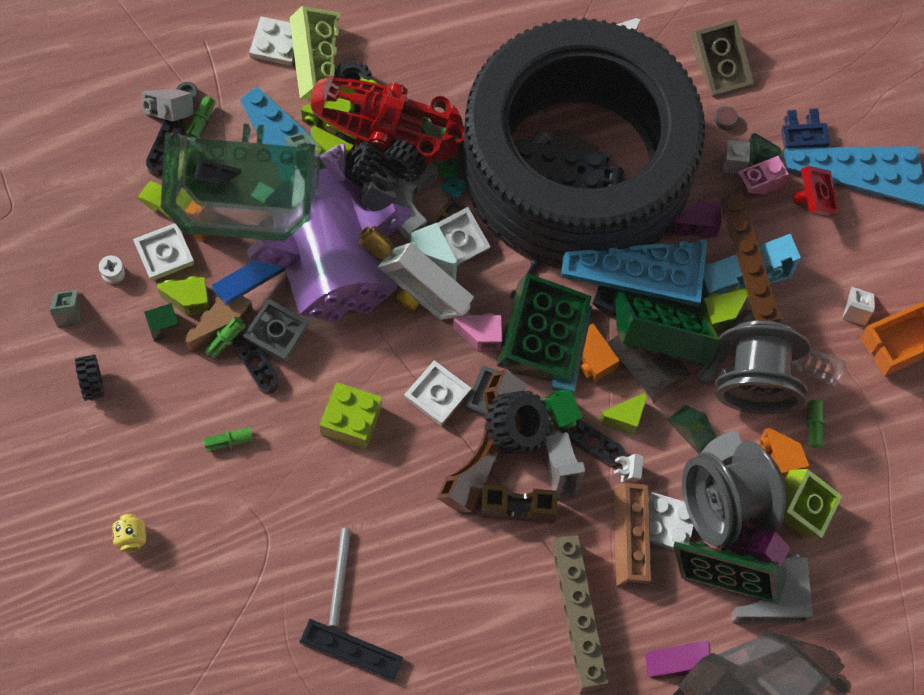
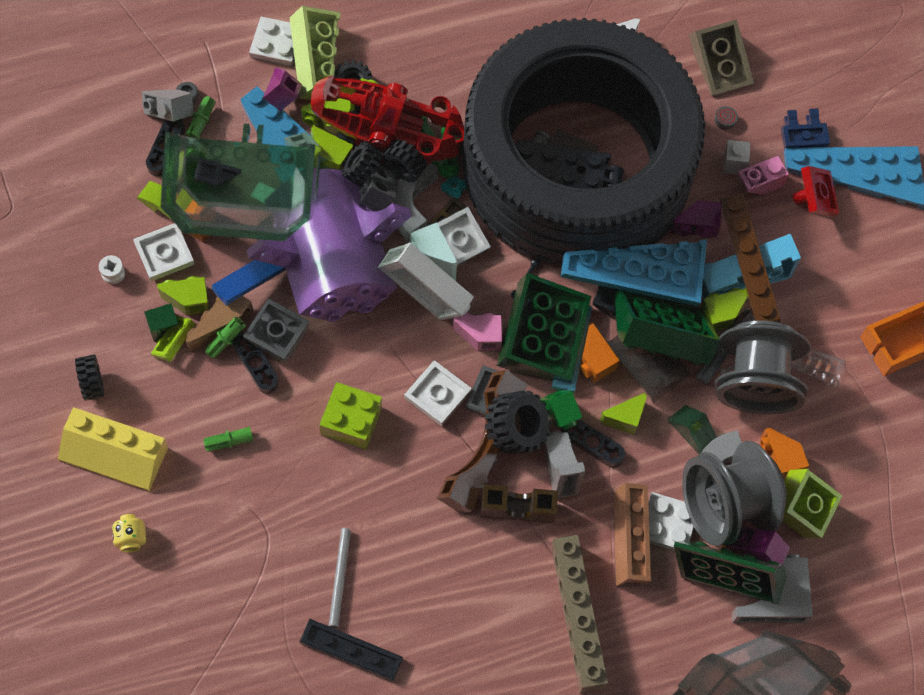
sand green slope [50,290,81,327] -> none
lavender tile [320,144,346,182] -> none
pearl gold brick [358,226,394,260] -> none
yellow tile [396,290,420,311] -> none
white tile [614,454,643,483] -> none
magenta piece [646,641,712,677] -> none
clear green slope [748,133,783,167] -> none
bright green axle [806,400,825,448] -> none
white slope [842,287,875,326] -> none
none -> light yellow slope [58,407,168,491]
none -> lime tile [151,316,195,362]
none -> magenta slope [263,67,302,111]

